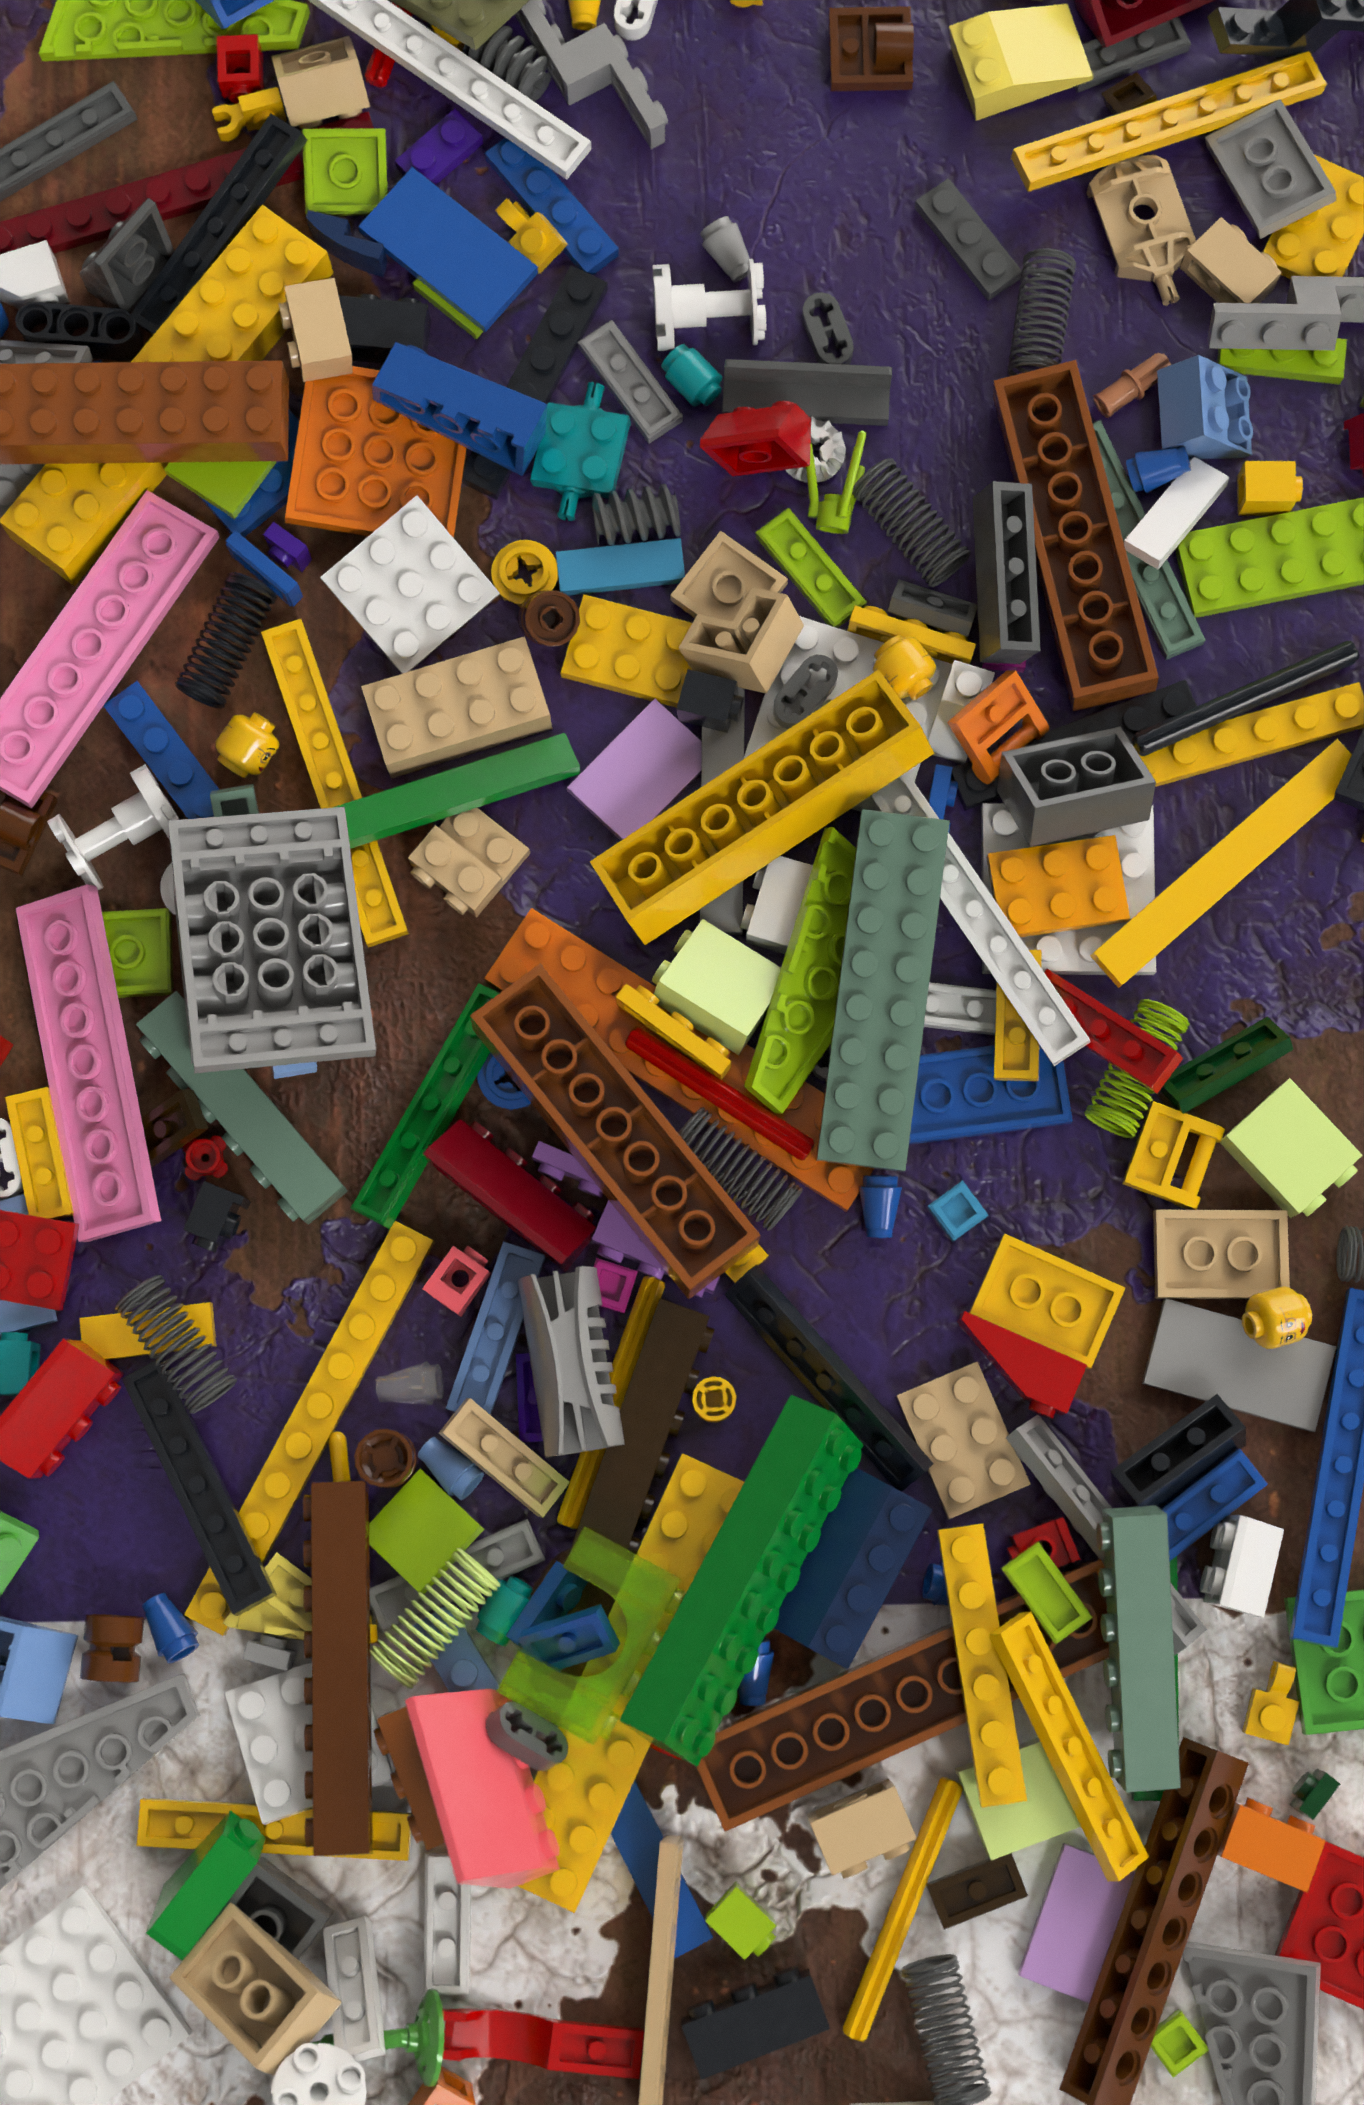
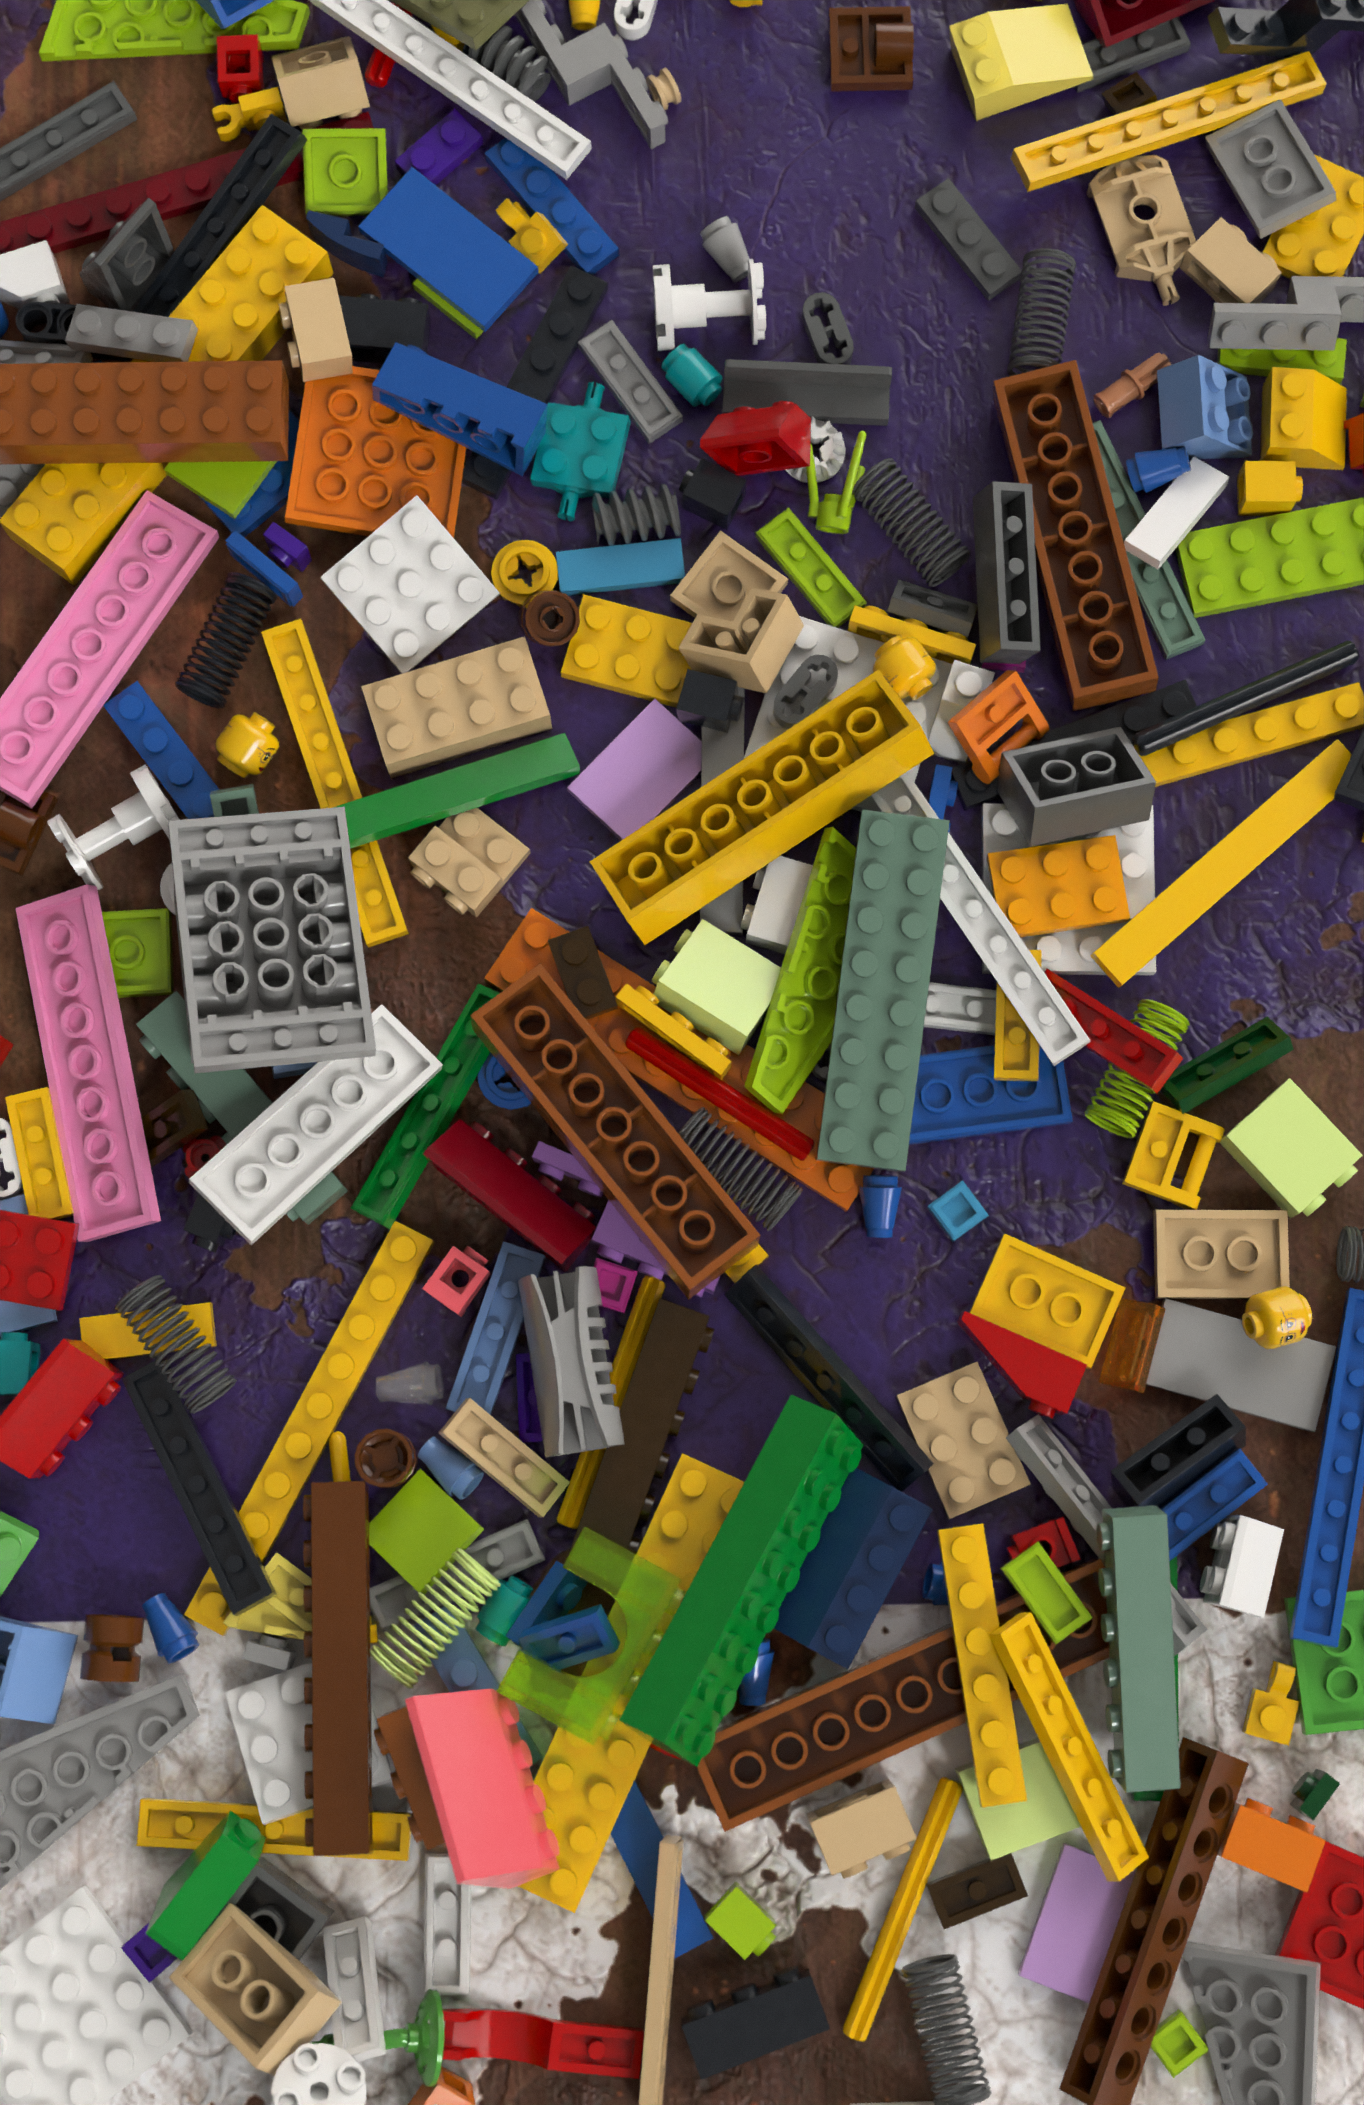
dark grey beam [486,1702,568,1771] -> none
yellow wheel [692,1376,736,1423] -> none
none -> light grey plate [65,304,198,362]
none -> dark purple plate [121,1922,178,1983]
none -> white plate [189,1004,443,1245]
none -> dark brown plate [548,926,618,1020]
none -> tan bush [646,68,681,110]
none -> black brick [679,458,747,530]
none -> clear orange plate [1099,1298,1166,1394]
none -> yellow slope [1260,367,1347,470]

